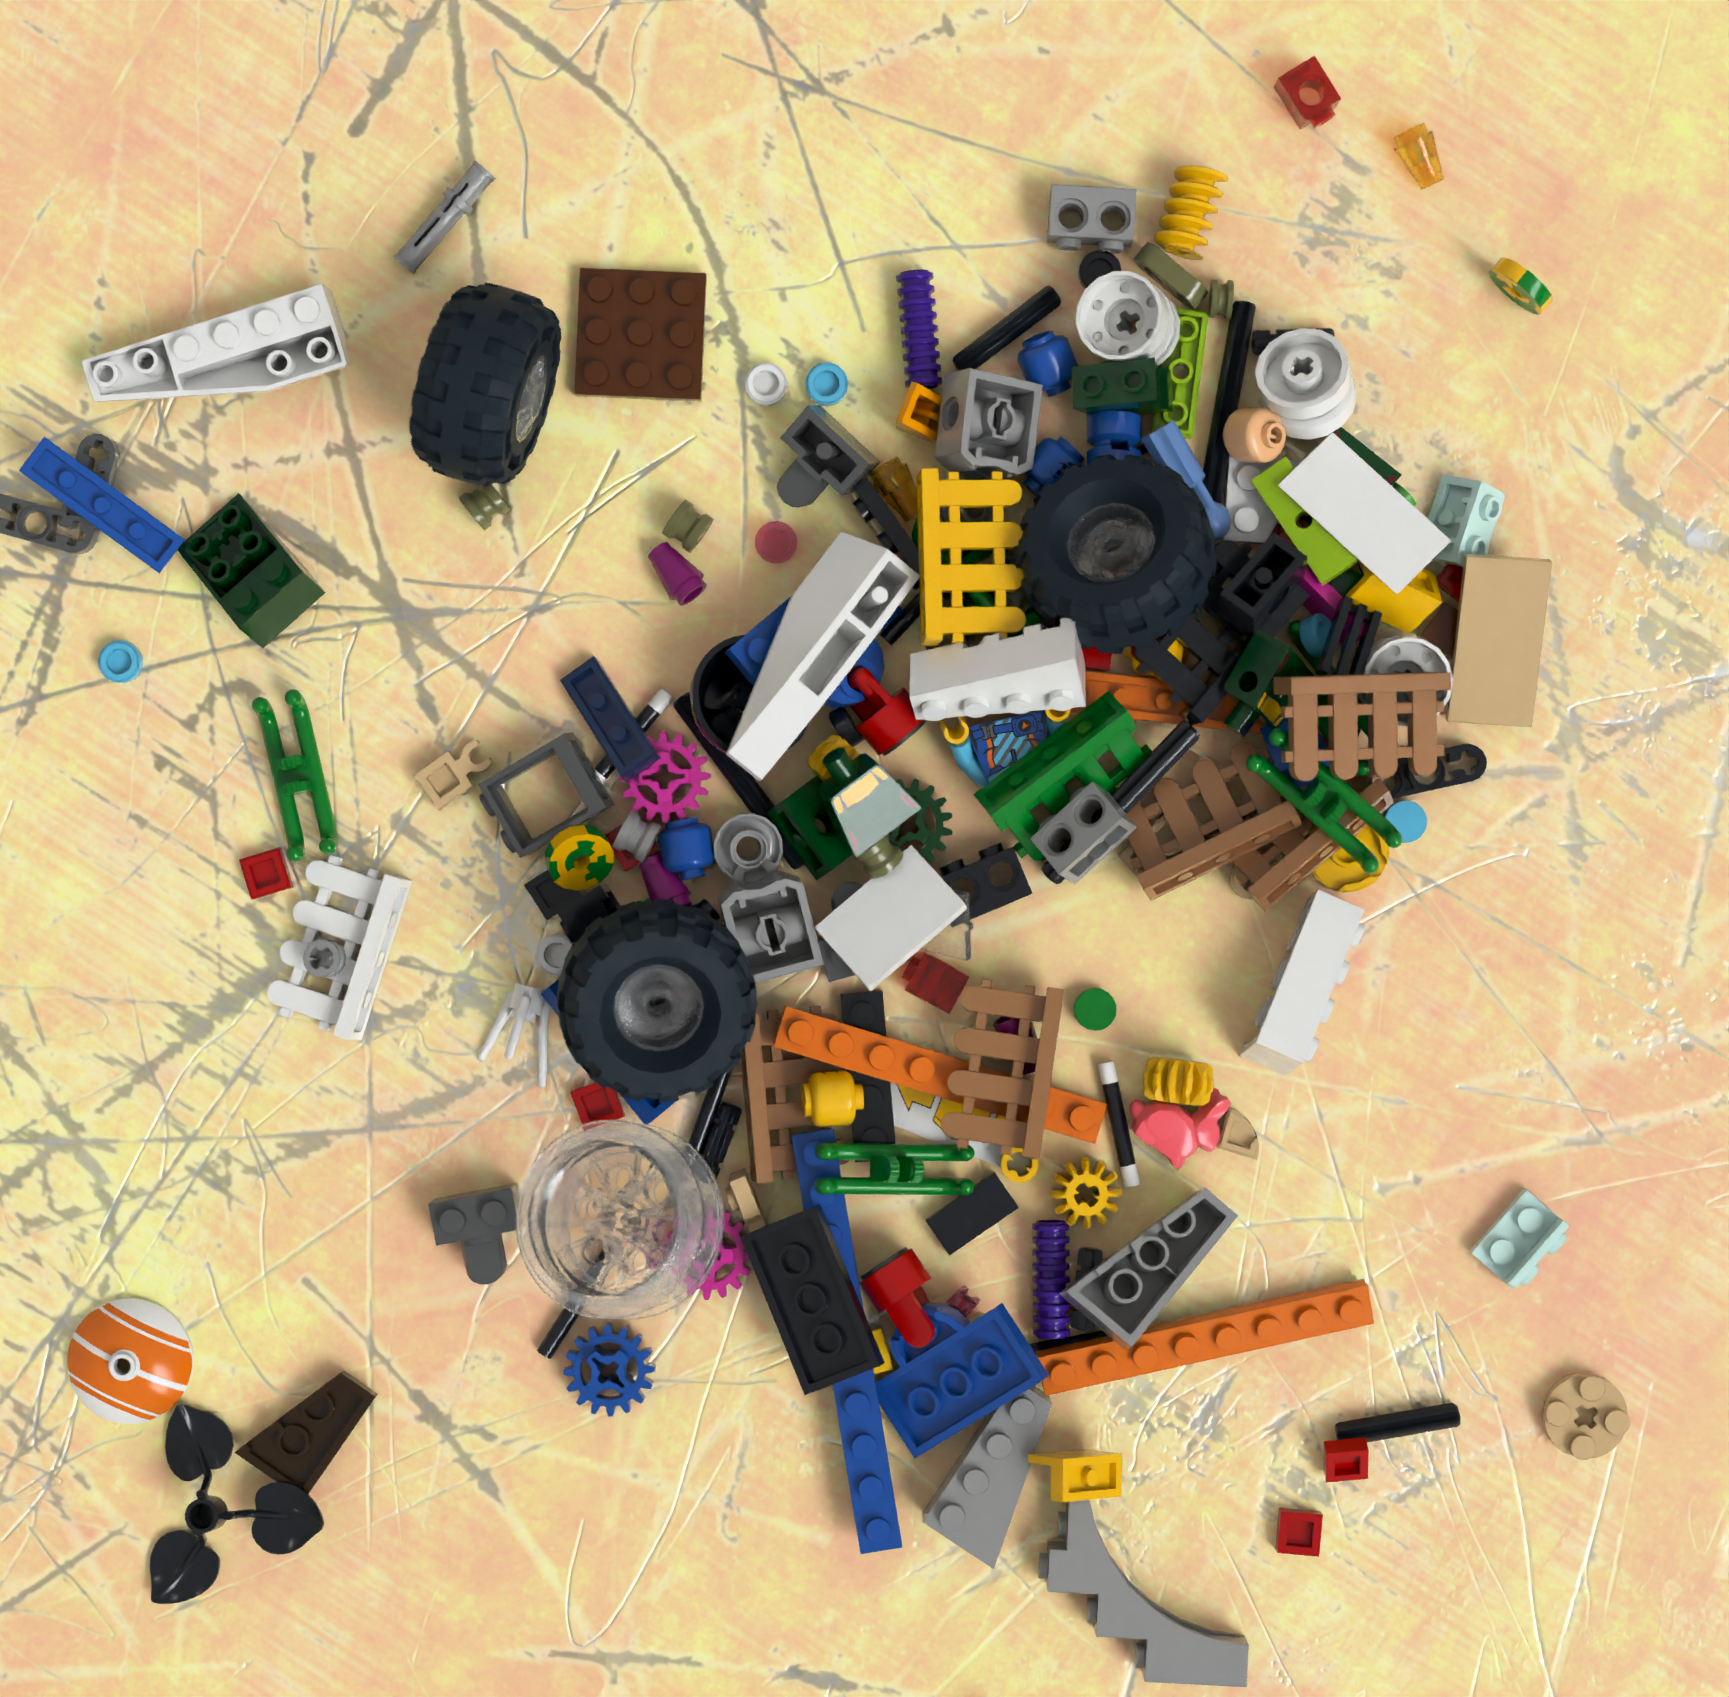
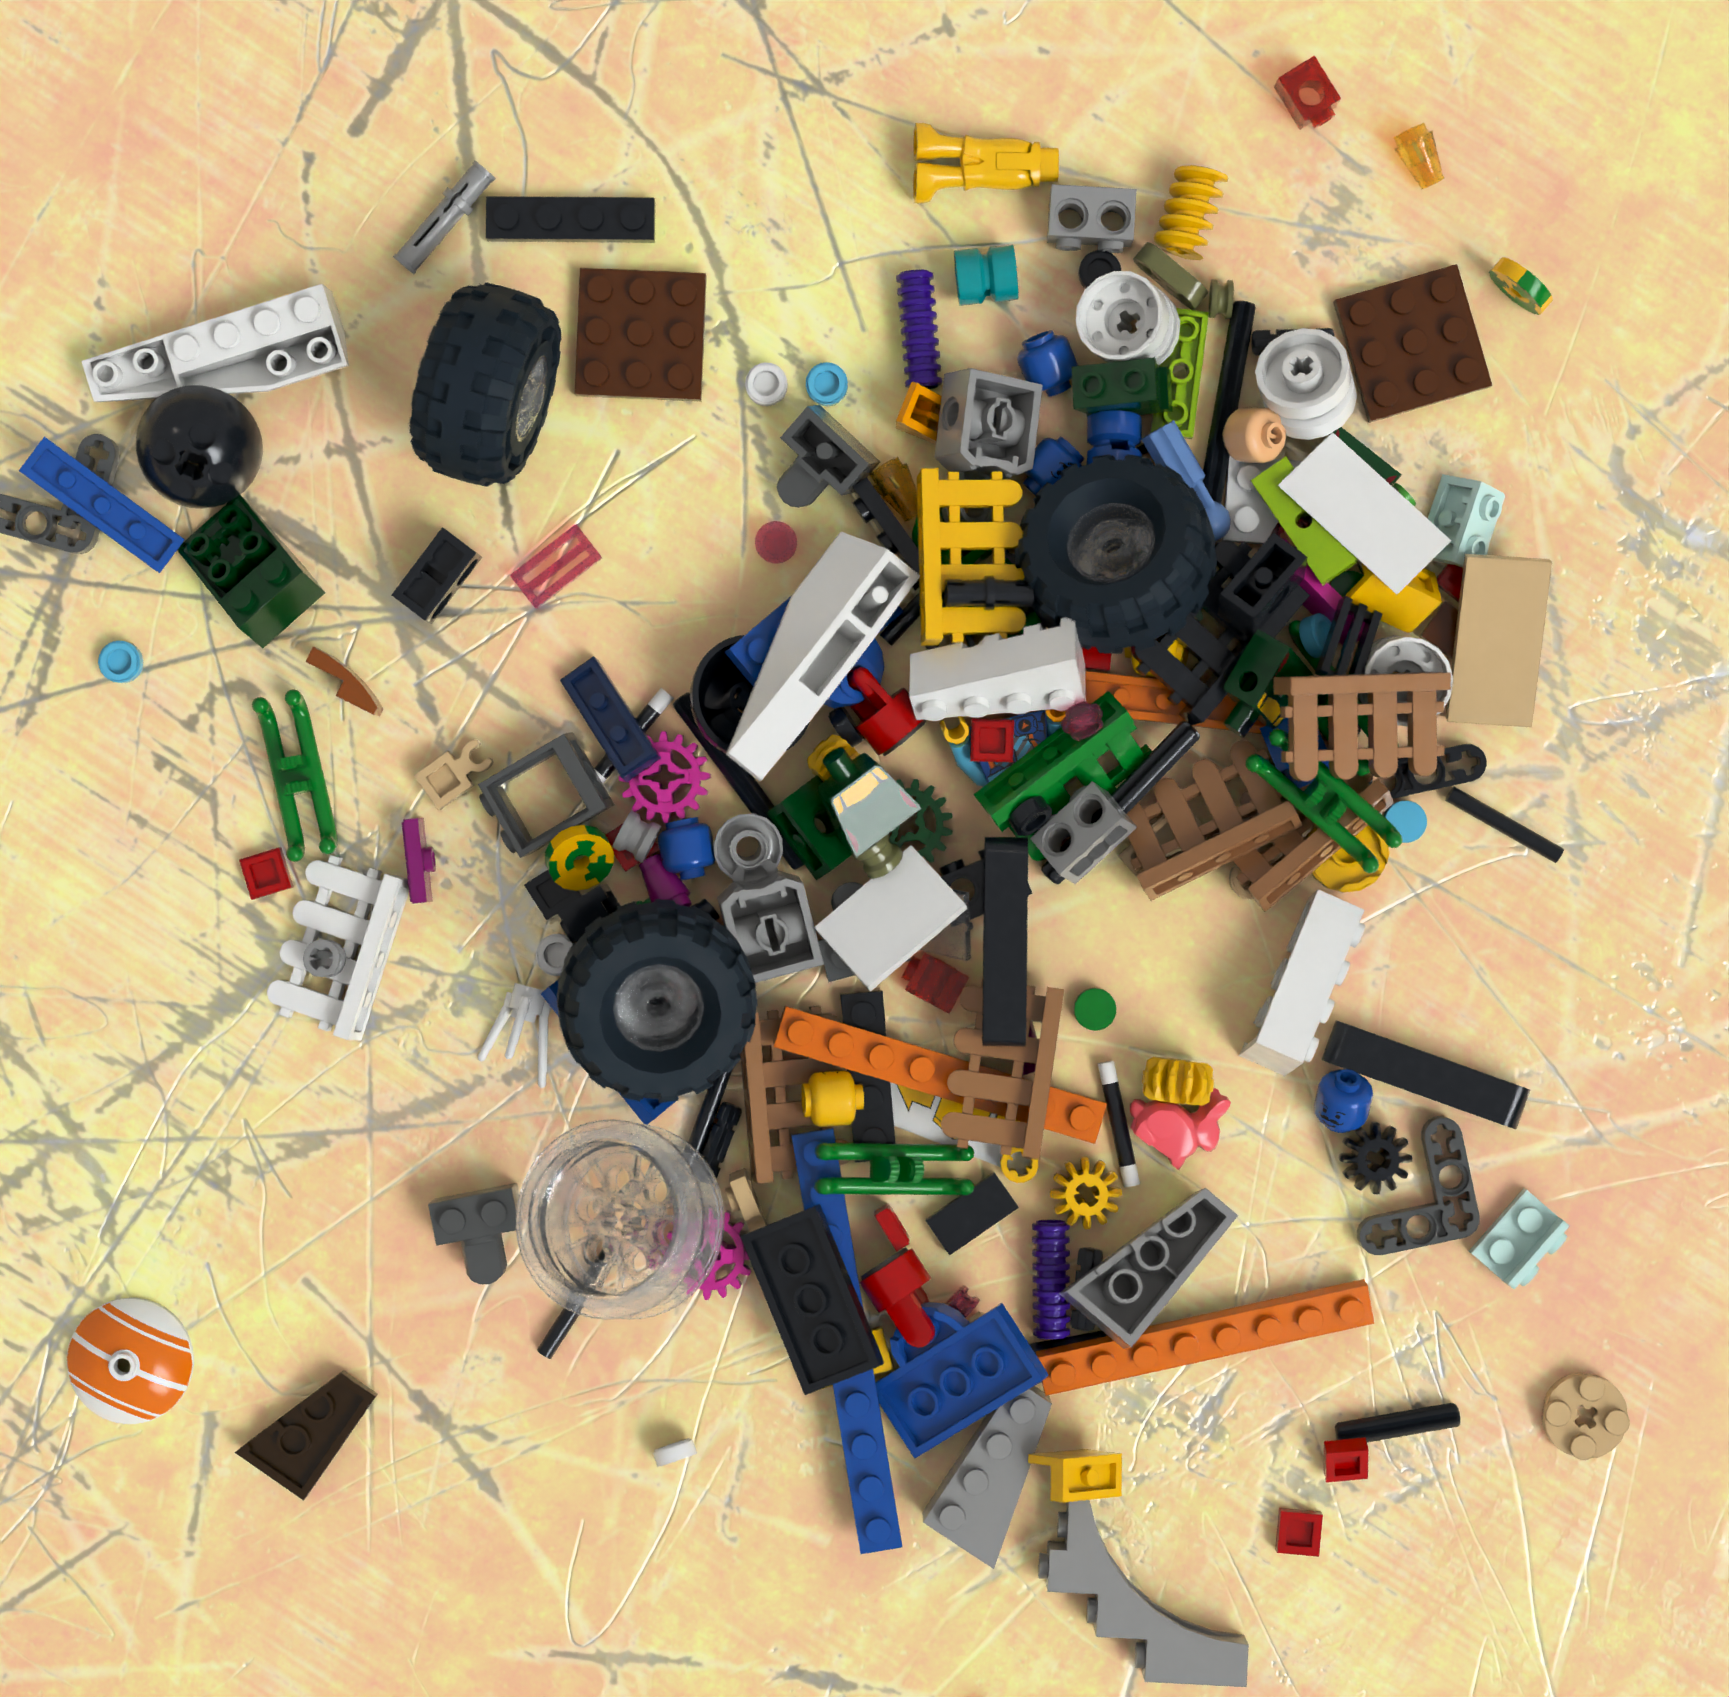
black plant [150,1404,324,1604] -> none
olive wheel [459,485,511,530] -> none
blue gear [563,1322,656,1417] -> none
red tile [570,1082,625,1131] -> none
magenta cone [648,542,707,606] -> none
olive wheel [662,499,714,553] -> none
black axle [952,285,1061,371] -> none
tan tile [1216,1107,1259,1160] -> none
none -> black piece [136,385,263,509]
none -> dark orange slope [306,647,383,716]
none -> black brick [392,527,482,624]
none -> magenta plate [402,818,436,904]
none -> black plate [486,196,656,243]
none -> clear pink tile [510,524,603,609]
none -> white tile [653,1438,697,1467]
none -> red tile [874,1204,910,1252]
none -> yellow piece [913,123,1059,203]
none -> black pin [944,576,1034,610]
none -> teal wheel [954,244,1019,306]
none -> red tile [970,719,1014,763]
none -> black beam [982,837,1028,1047]
none -> black tile [1008,796,1052,836]
none -> clear pink plate [1061,702,1103,740]
none -> blue head [1314,1069,1373,1133]
none -> black beam [1322,1020,1530,1129]
none -> reddish brown plate [1333,264,1492,423]
none -> black gear [1339,1122,1412,1194]
none -> dark grey beam [1357,1116,1480,1255]
none -> black bar [1445,786,1564,863]

